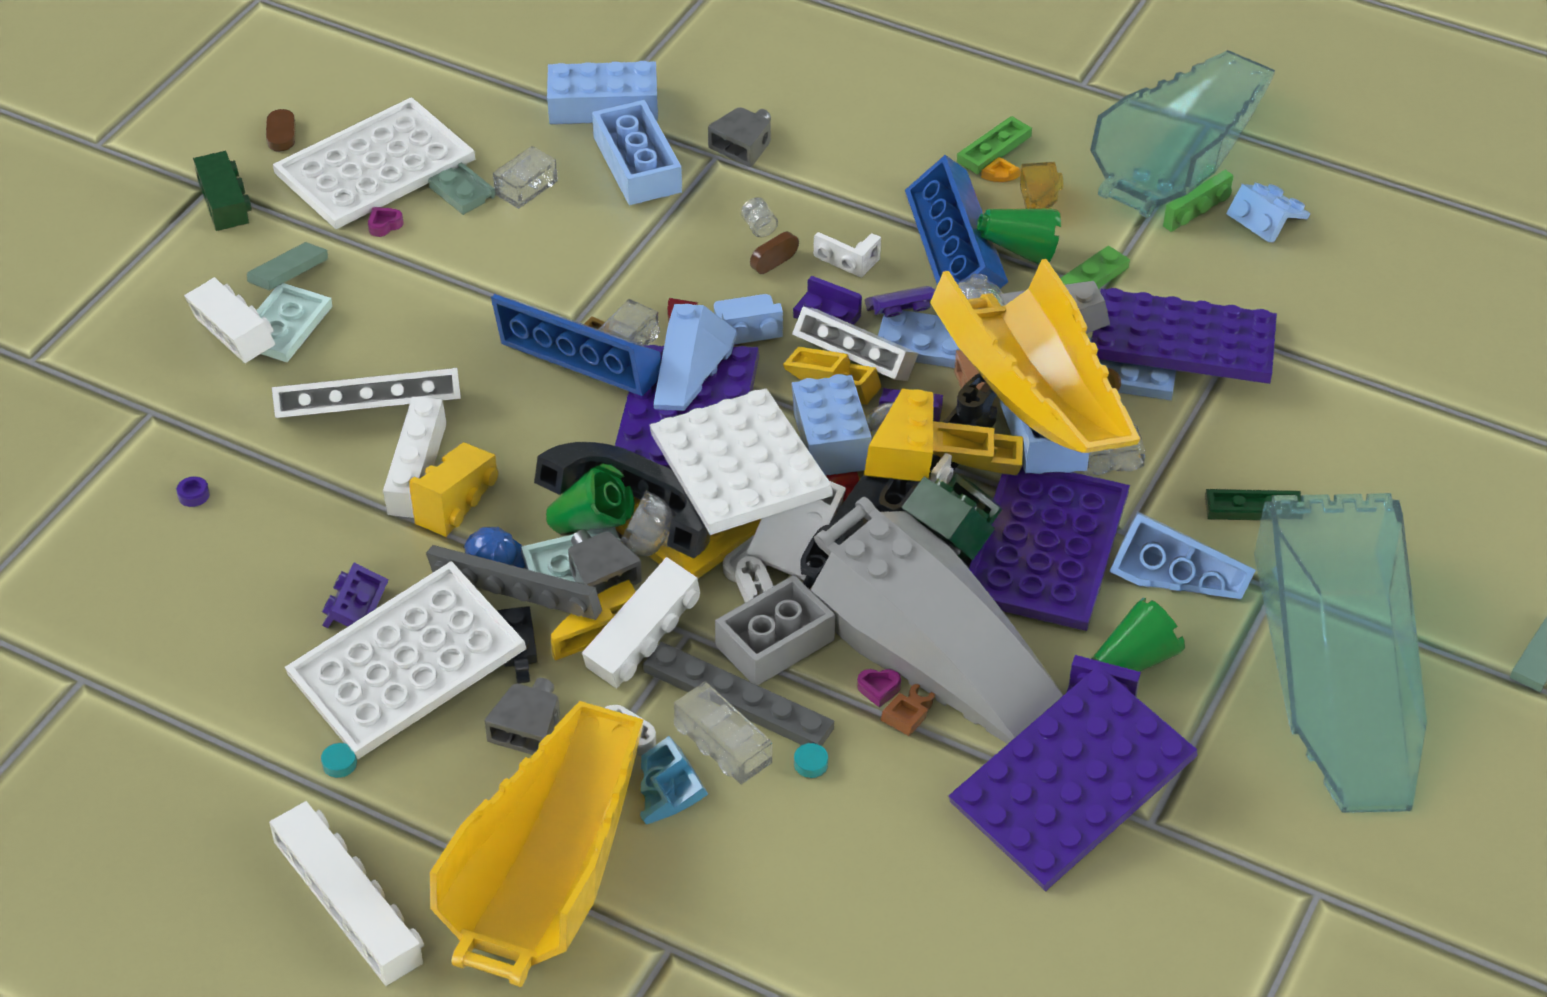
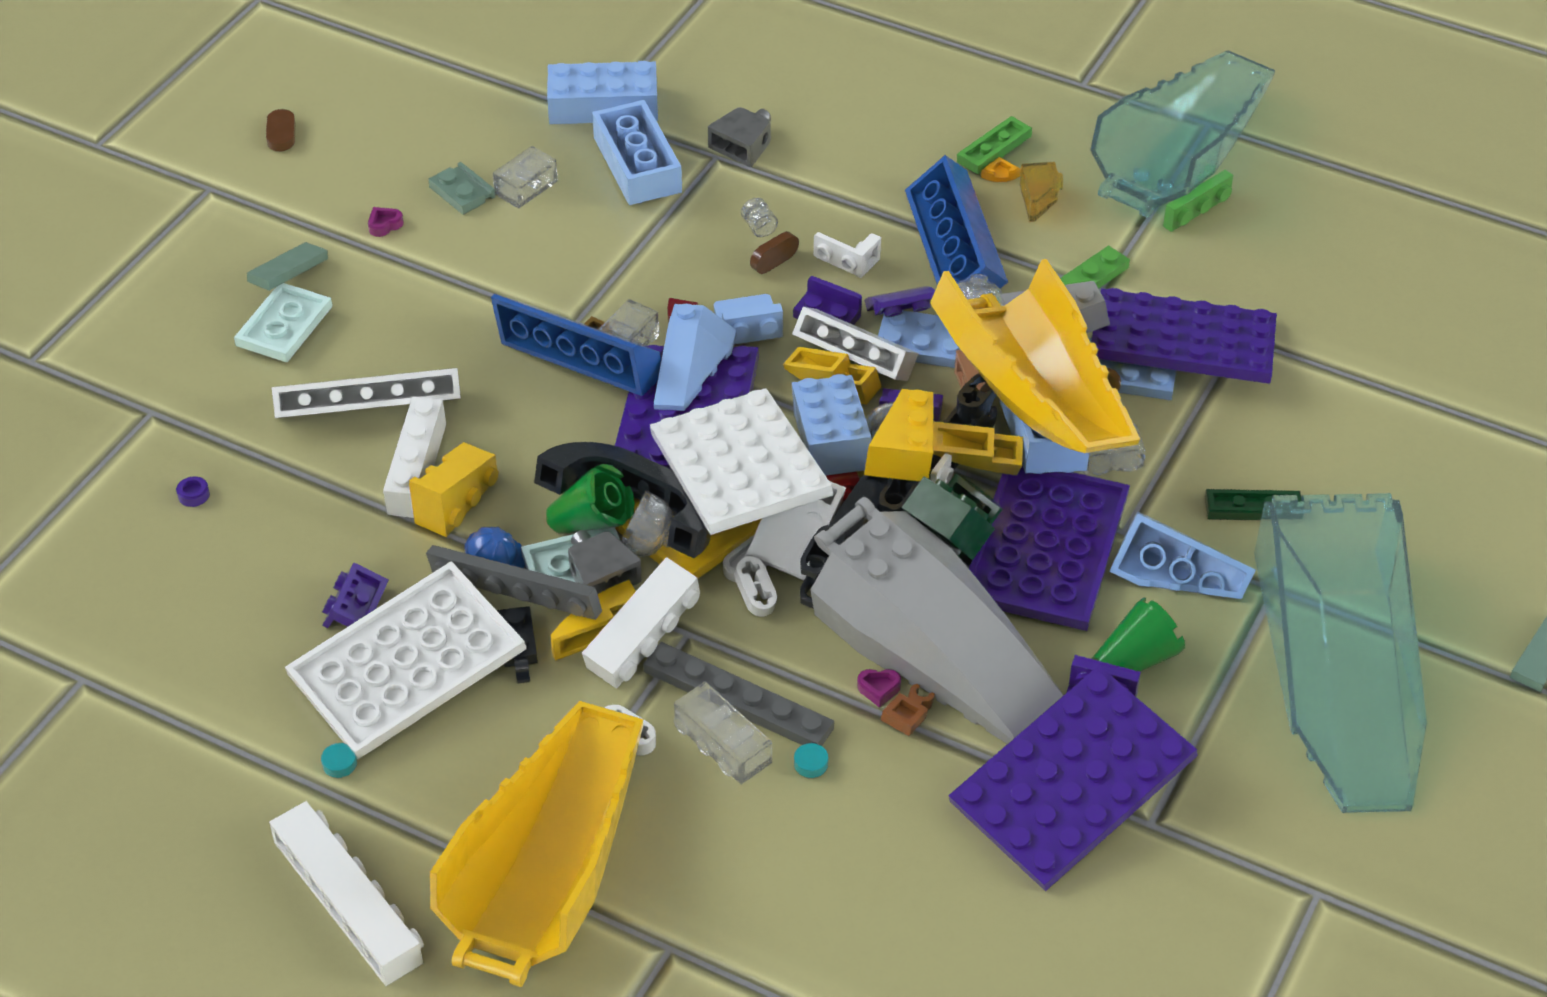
white brick [184,277,276,363] -> none
dark green brick [193,150,252,231] -> none
white plate [273,97,476,229] -> none
flat silver torso [485,678,560,755] -> none
dark azure slope [640,736,708,824] -> none
light grey brick [715,575,835,685] -> none
green cone [977,208,1061,265] -> none
light blue bracket [1226,182,1310,243] -> none

